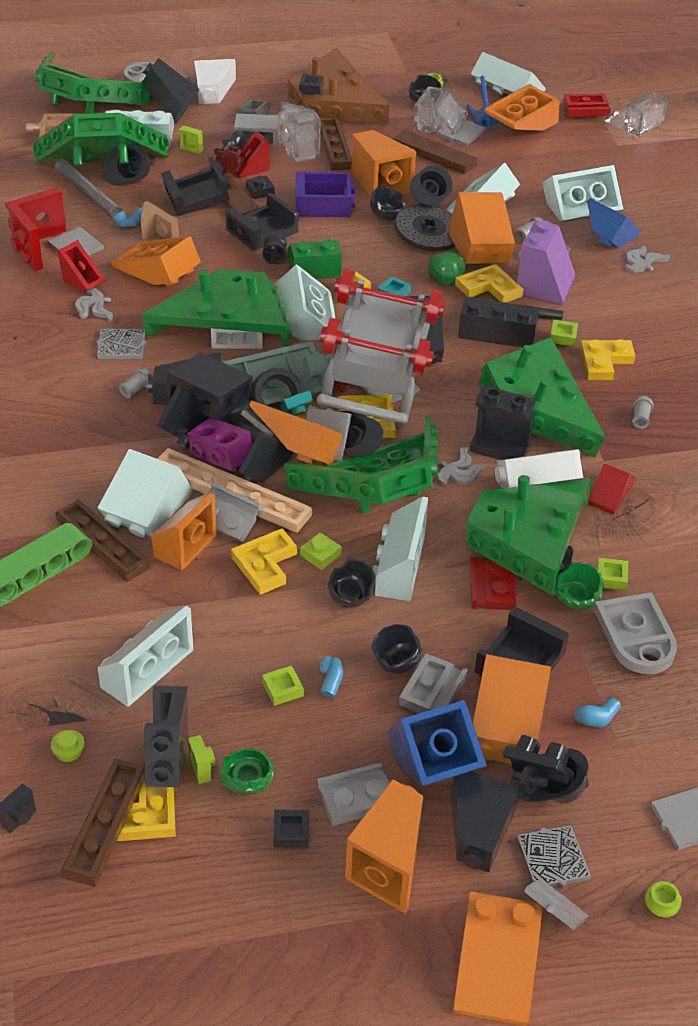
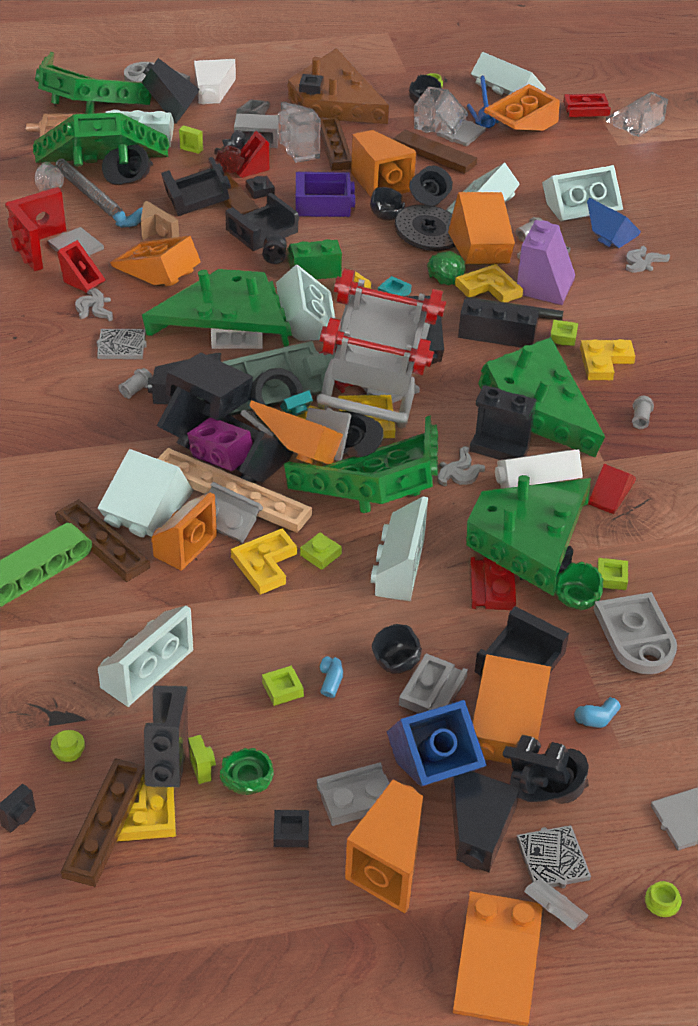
black hair [328,559,376,607] -> none
none -> clear cone [35,162,64,192]

